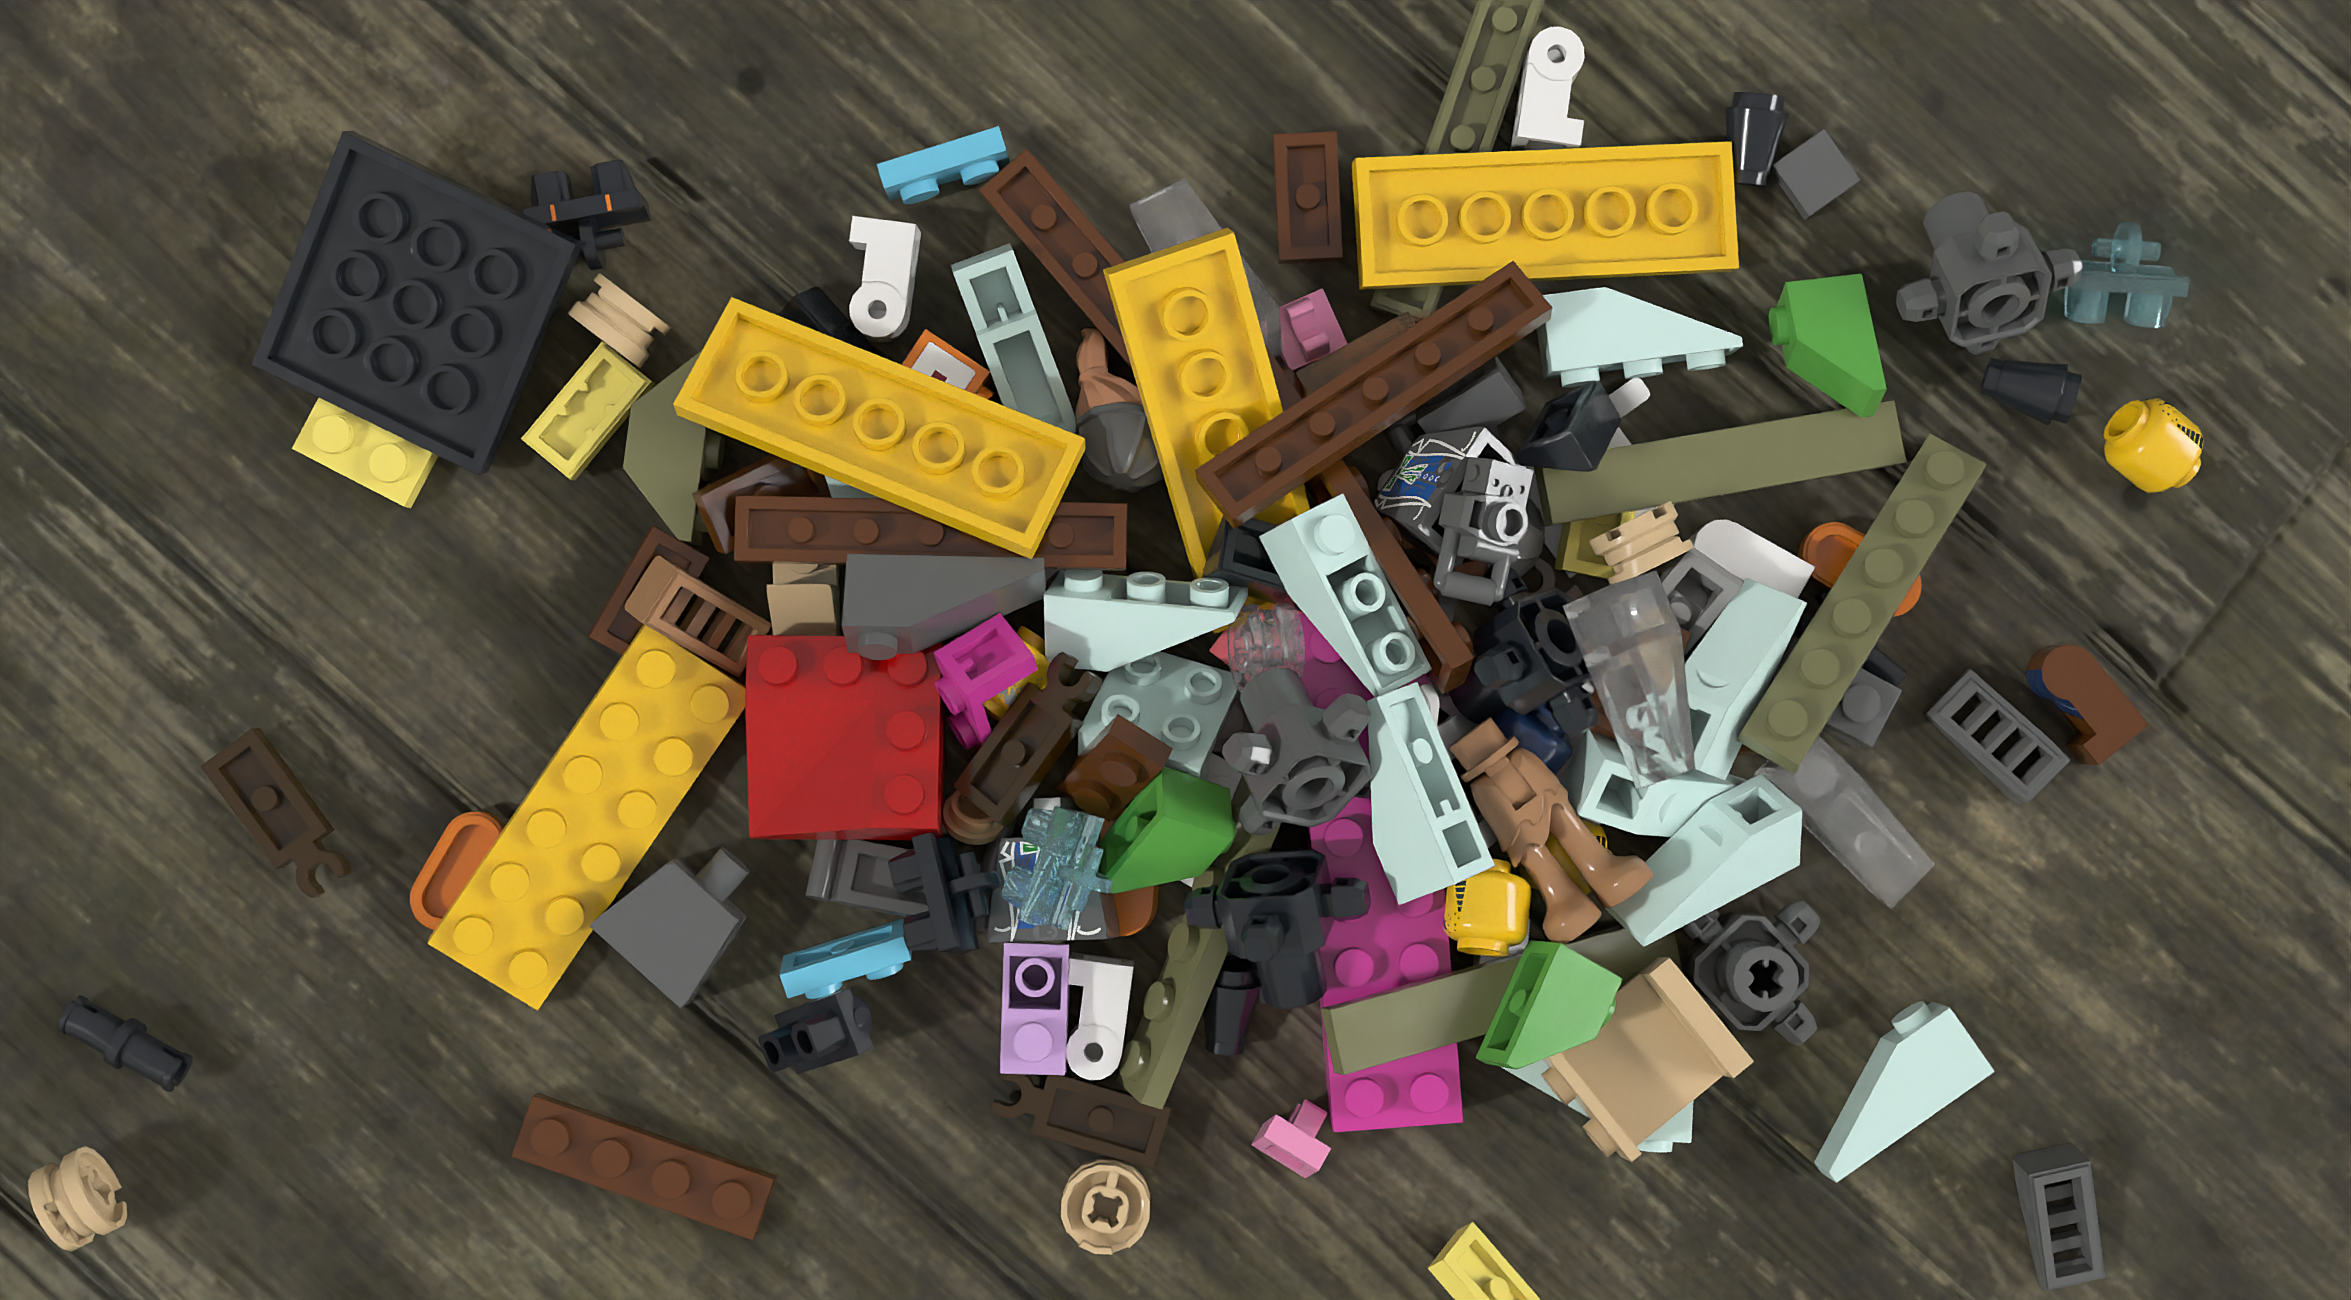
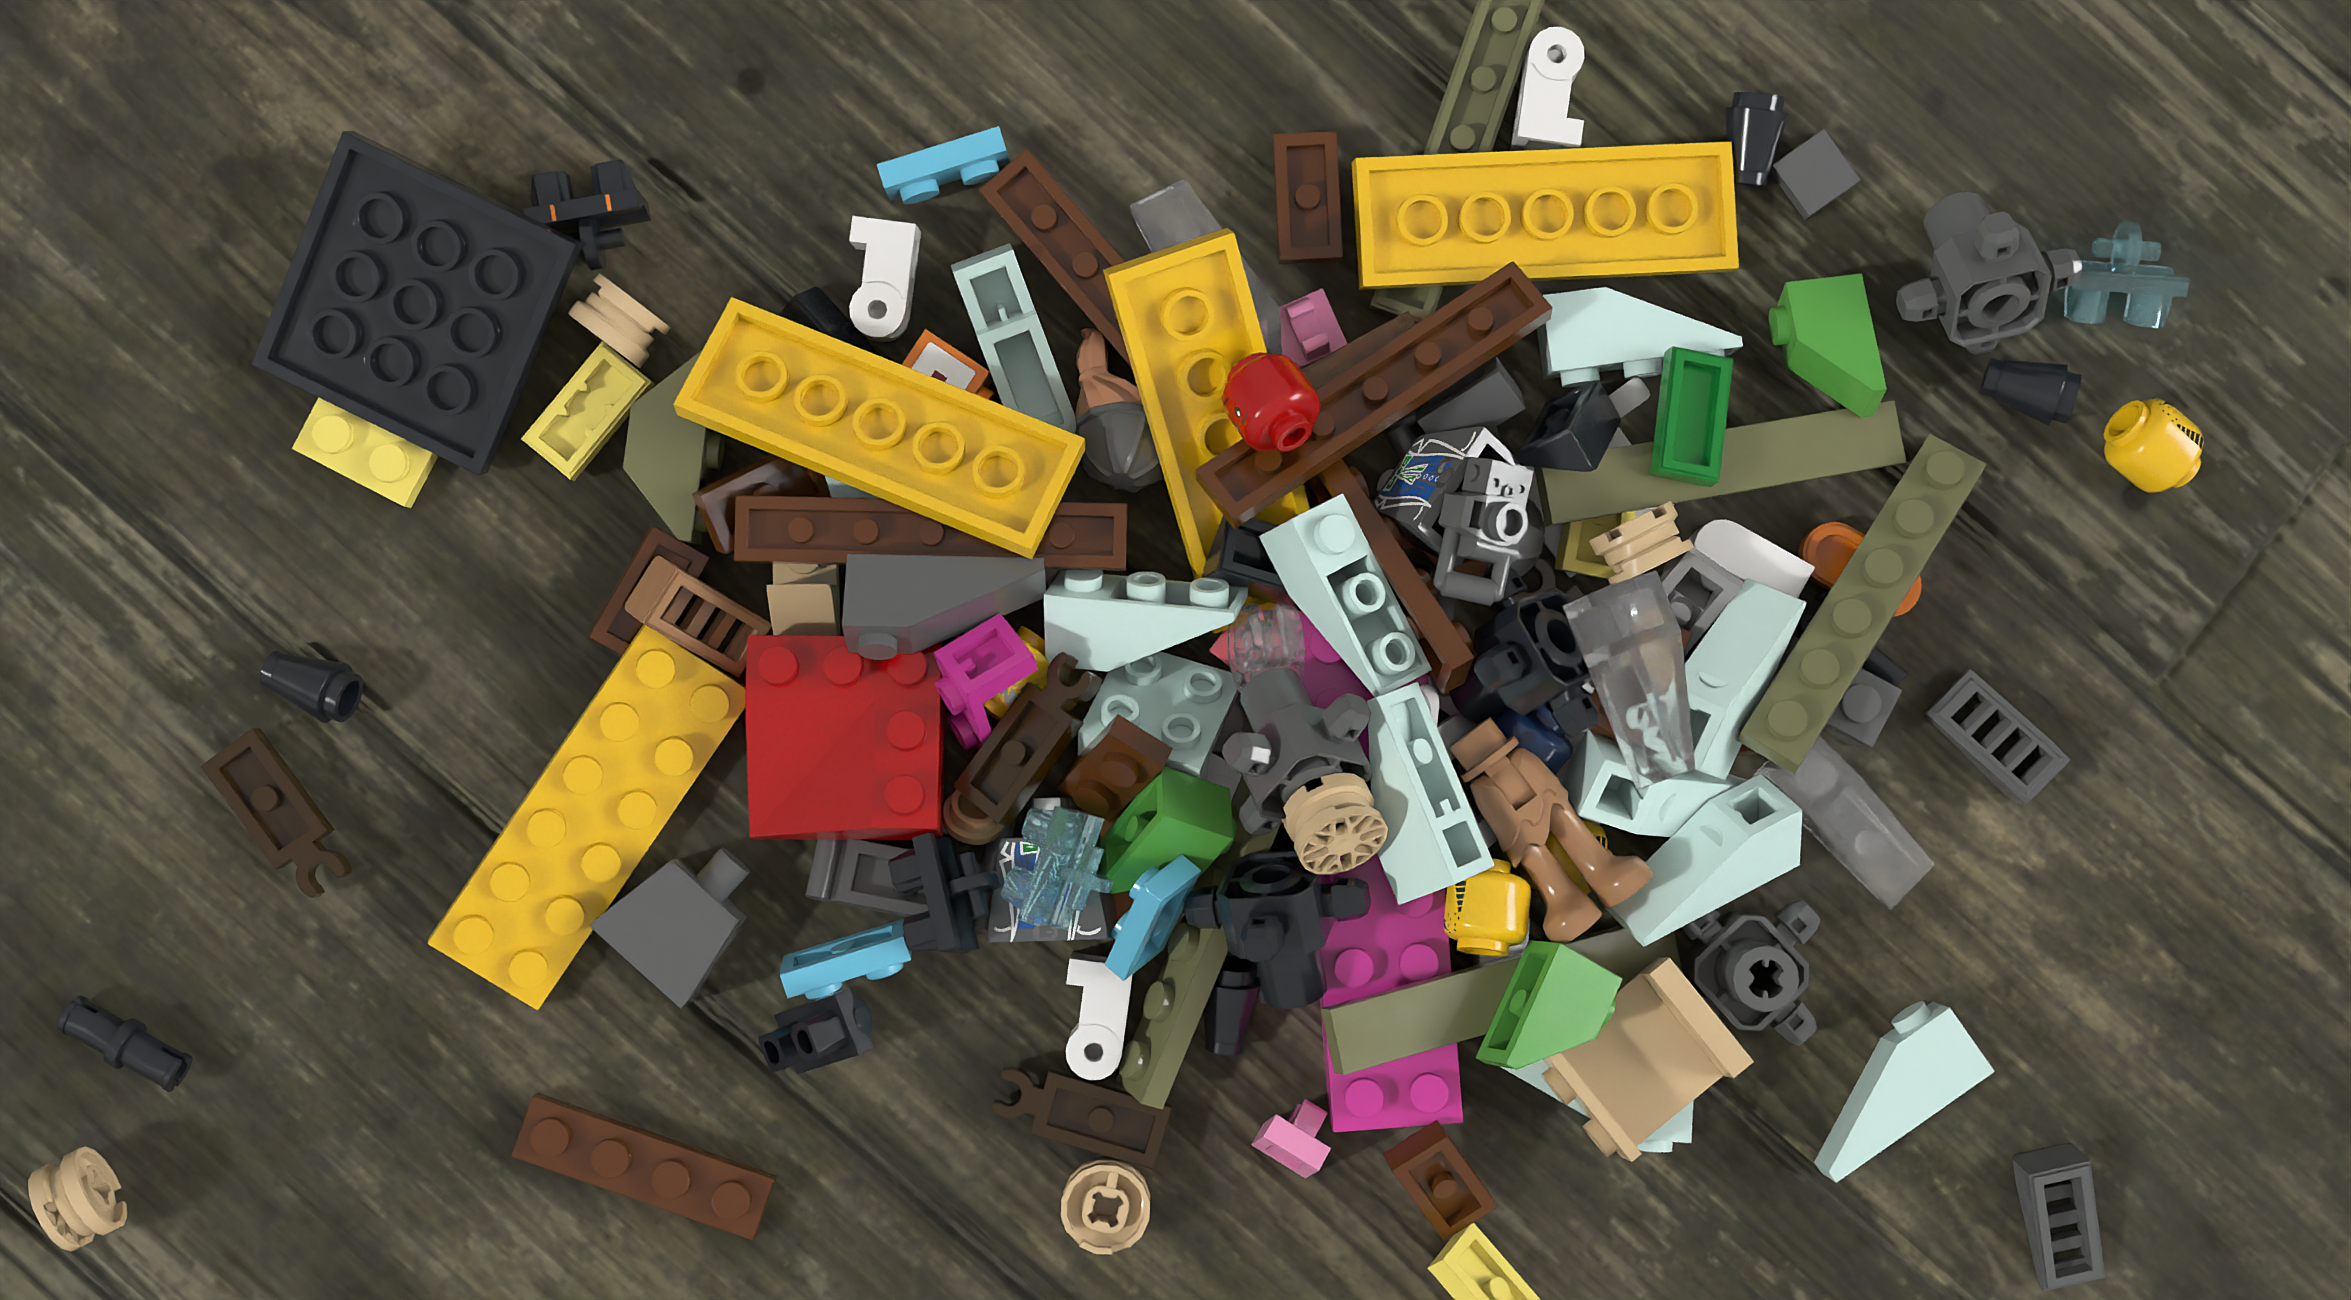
orange tile [410,811,506,930] -> none
lavender slope [1000,942,1070,1075] -> none
reddish brown leg [2026,644,2149,765] -> none
none -> black cone [260,651,363,723]
none -> medium azure plate [1105,854,1201,981]
none -> red head [1222,352,1321,452]
none -> tan wheel [1281,773,1388,874]
none -> reddish brown plate [1383,1120,1498,1241]
none -> green tile [1650,346,1733,487]

